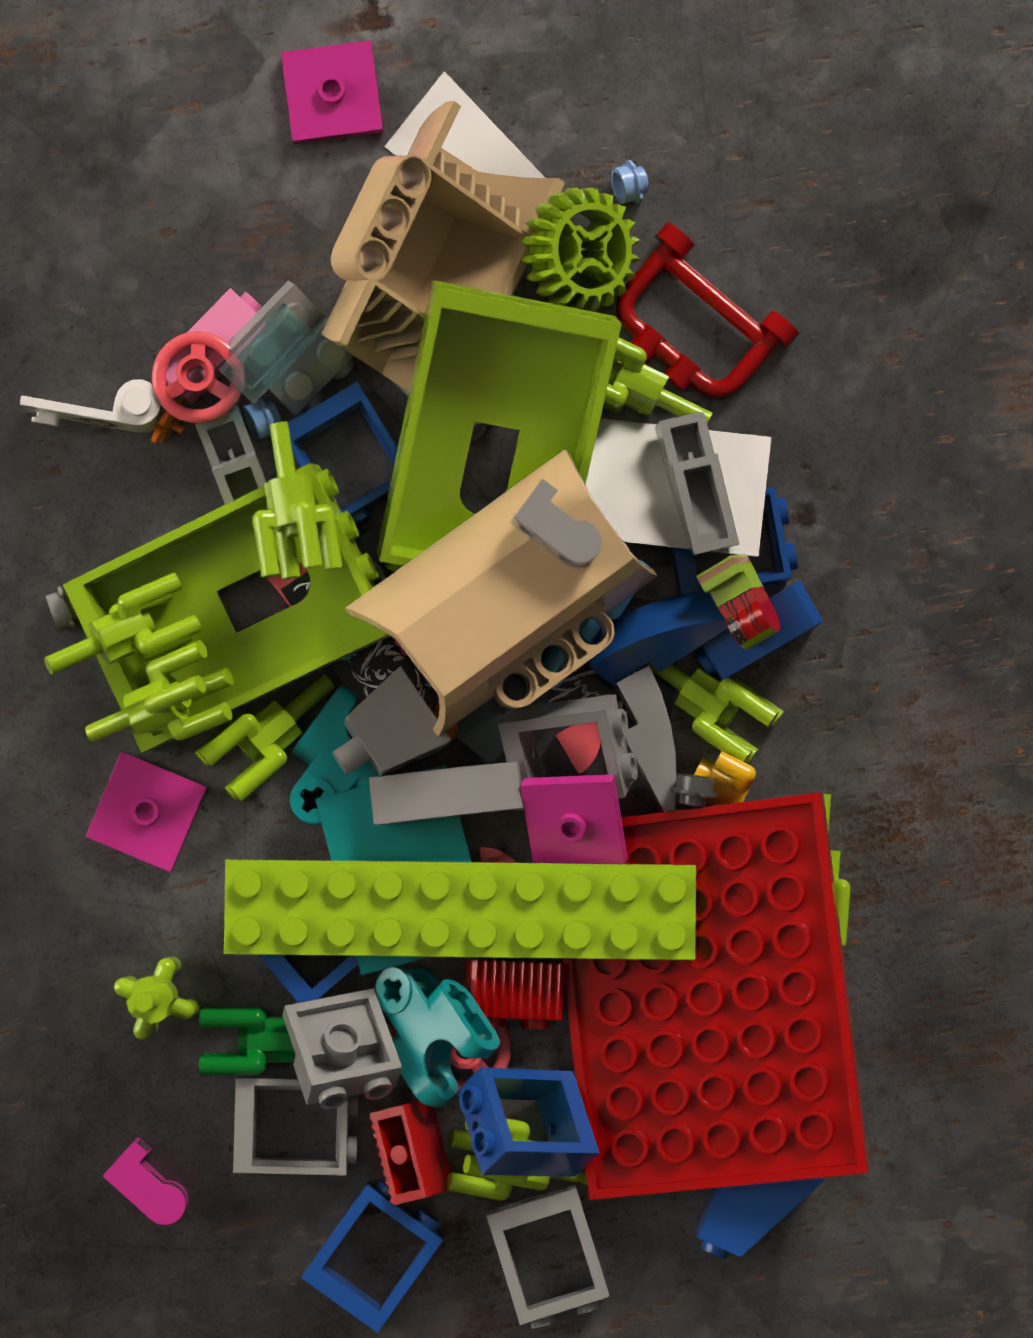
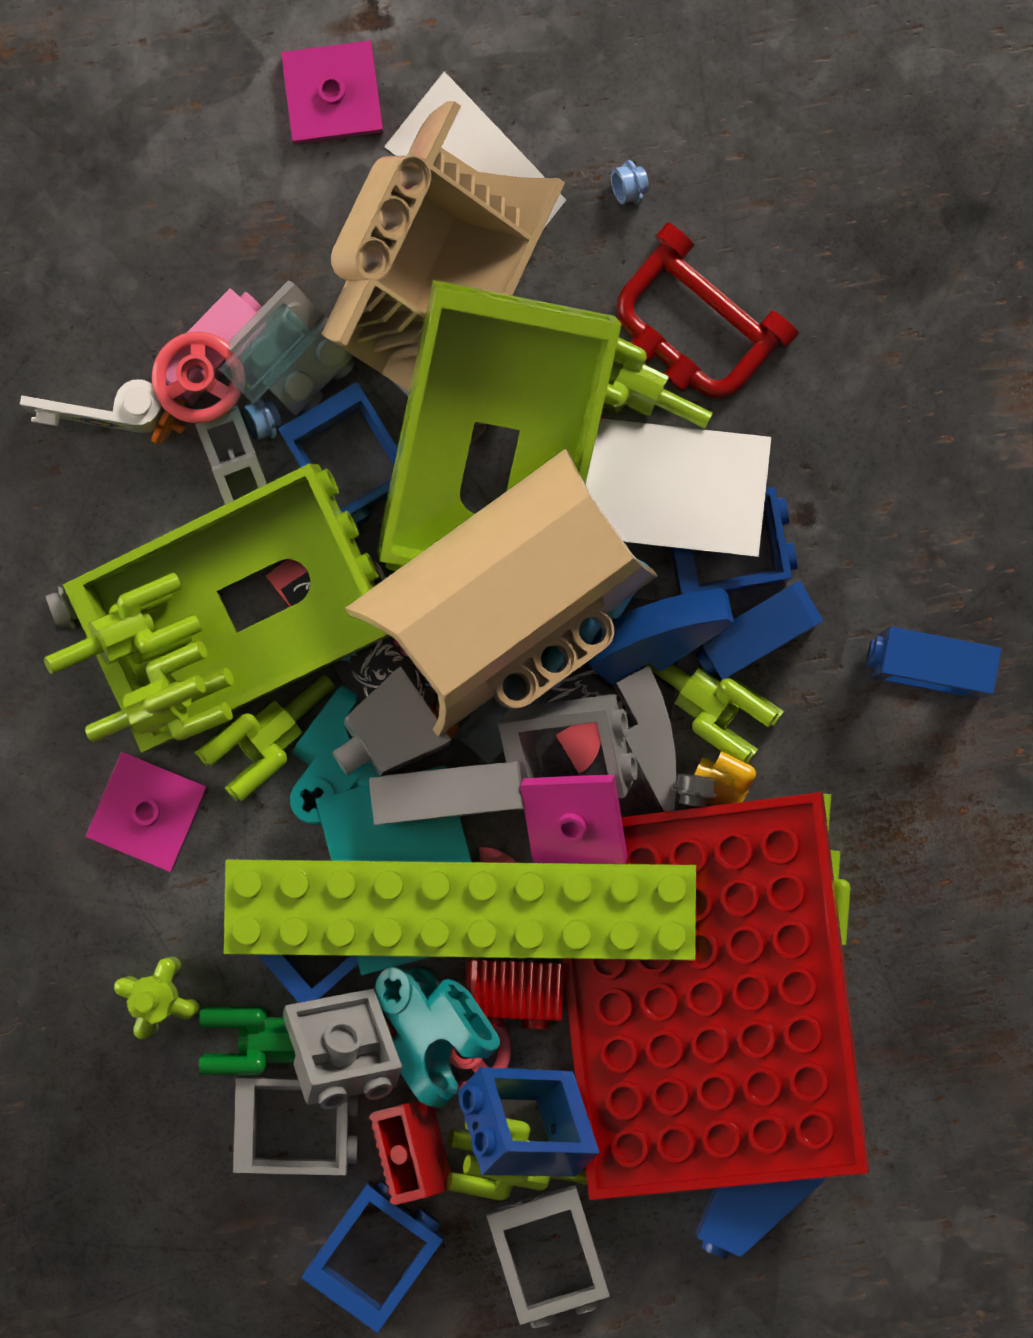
dark pink leg [103,1137,189,1225] -> none
lime plant [252,422,343,580] -> none
light grey leg [510,479,601,567] -> none
lime gear [521,187,641,312] -> none
light grey slope [655,411,739,556] -> none
leg [696,554,781,650] -> none
none -> blue window [866,626,1002,700]

